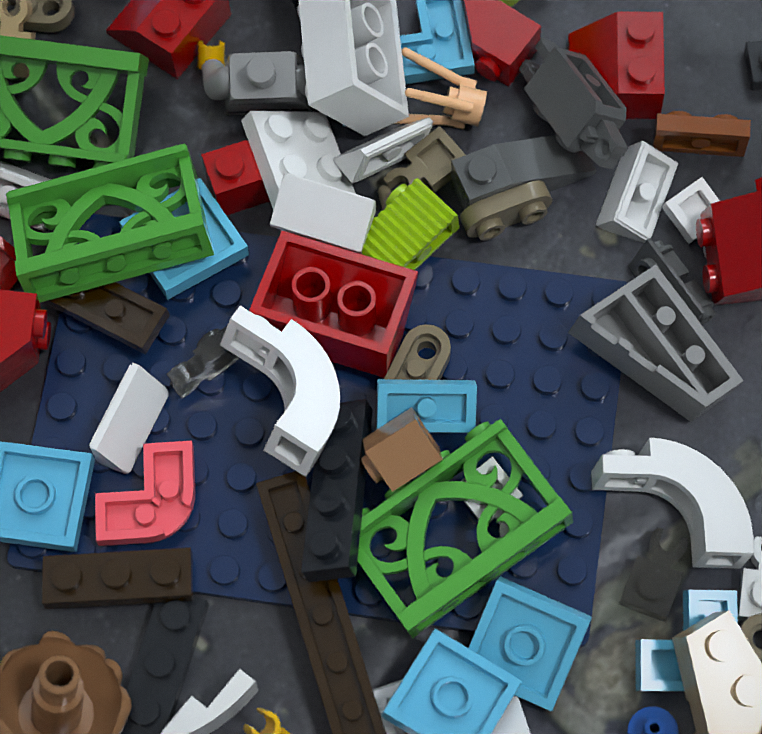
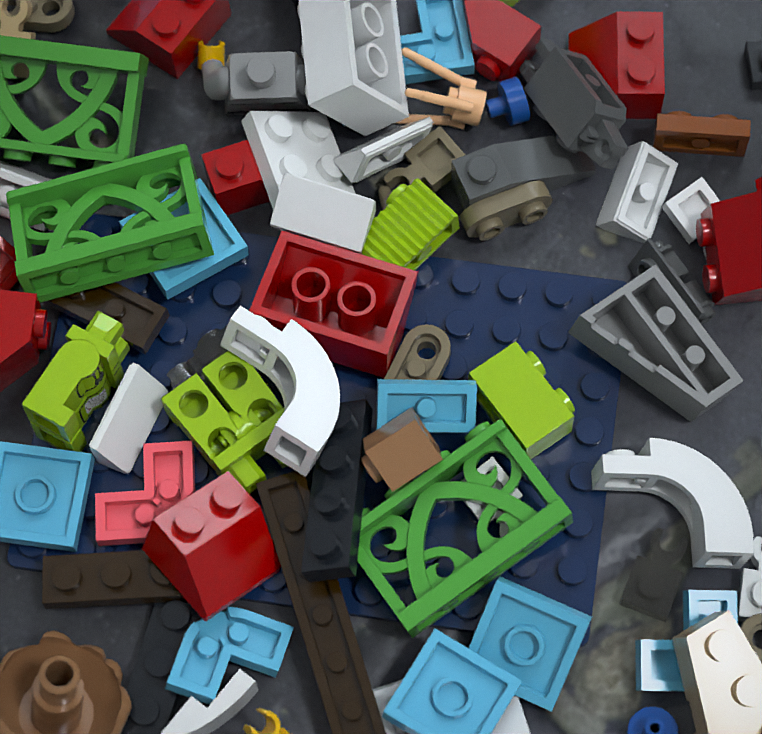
none -> lime hips [22,311,130,452]
none -> red slope [142,471,281,622]
none -> lime hips [161,351,288,494]
none -> medium azure plate [165,607,294,705]
none -> lime brick [468,341,575,459]
none -> blue tile [485,77,530,126]

